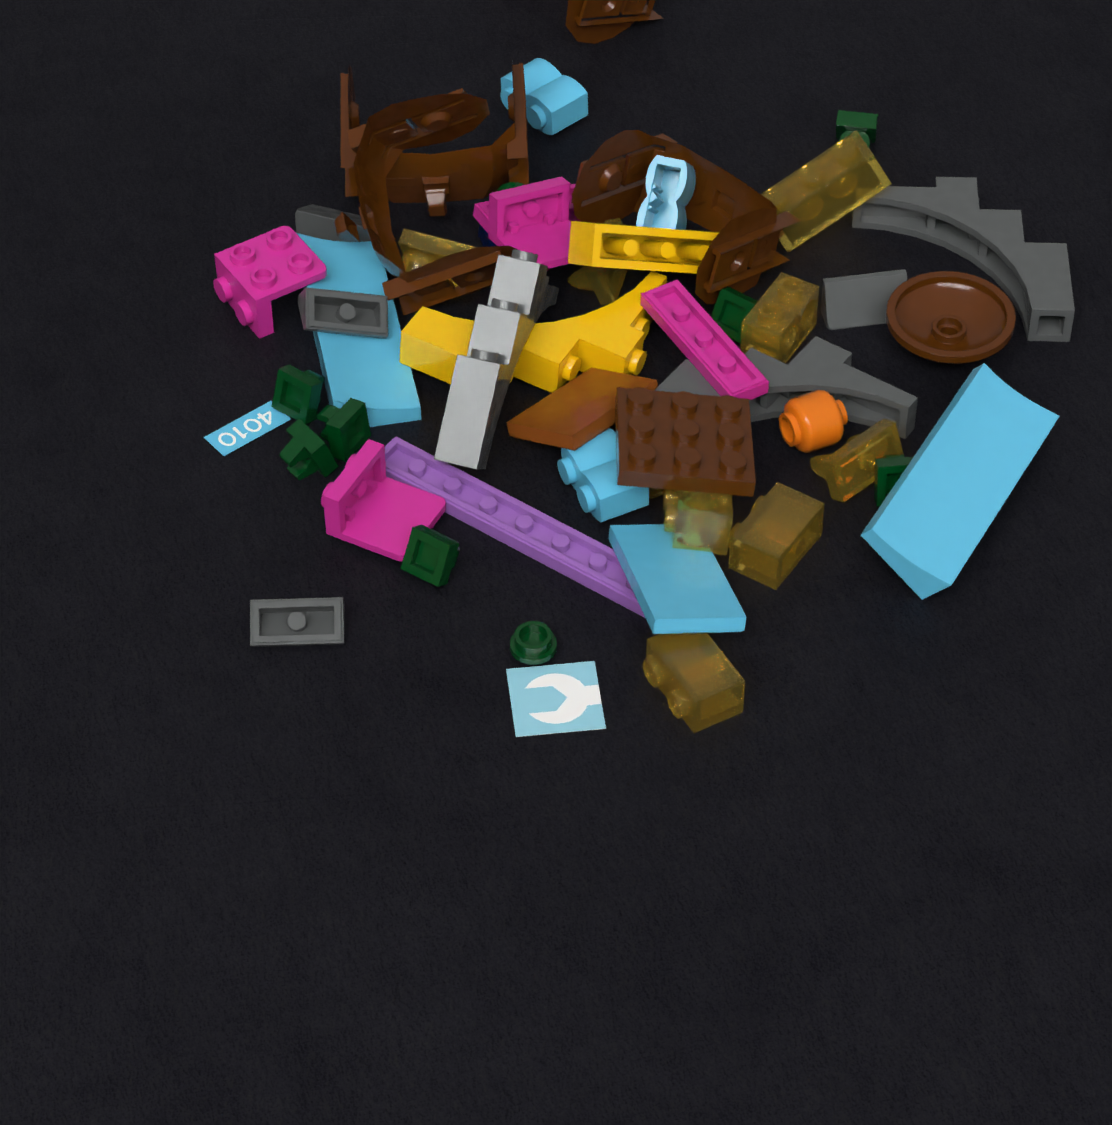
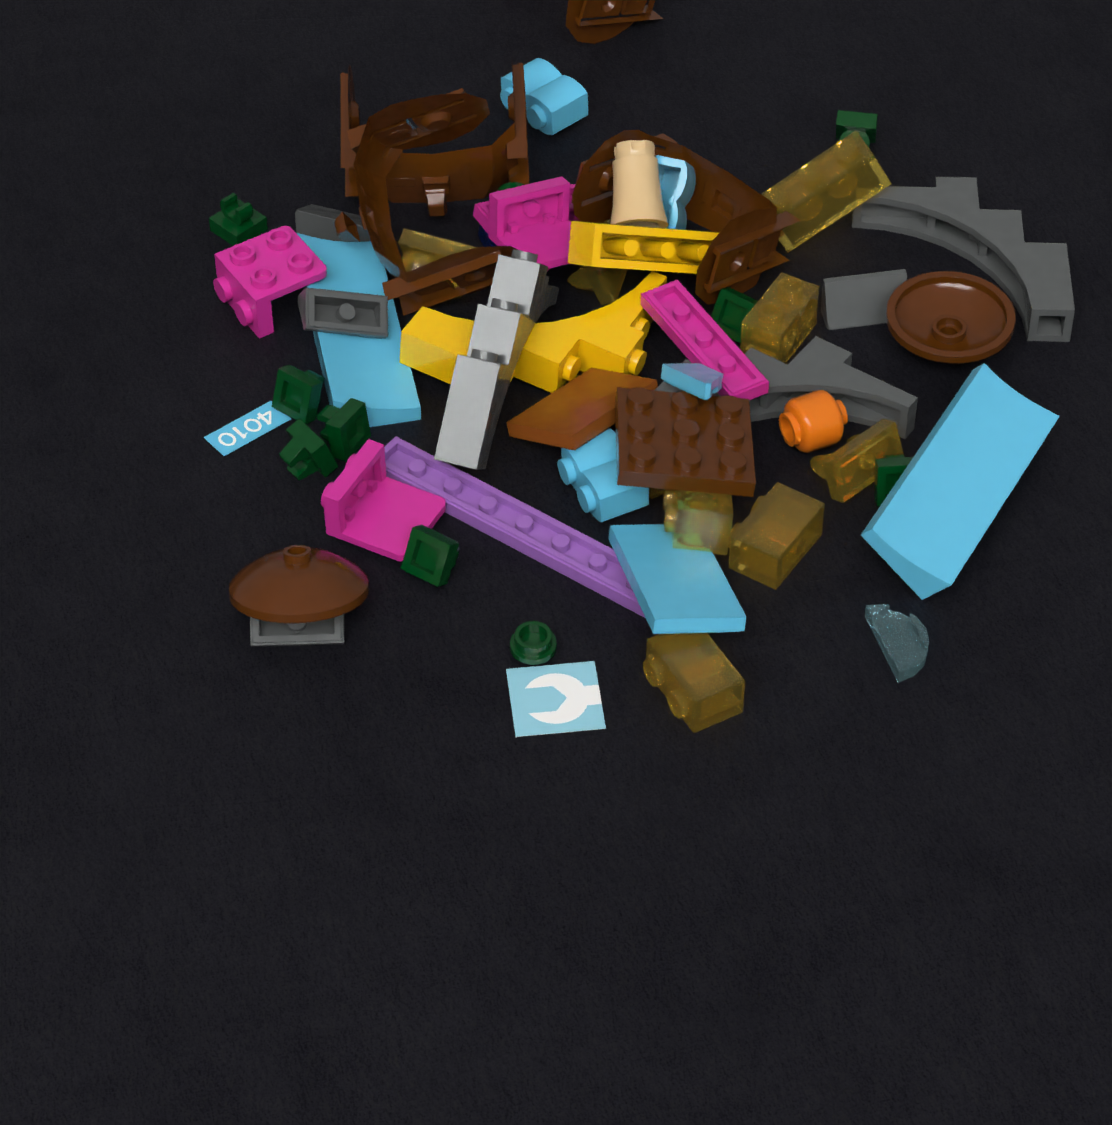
none -> dark green tile [209,192,268,246]
none -> reddish brown dish [229,545,369,623]
none -> tan plant [610,140,668,228]
none -> medium azure tile [661,363,723,400]
none -> clear light blue tile [865,604,929,683]

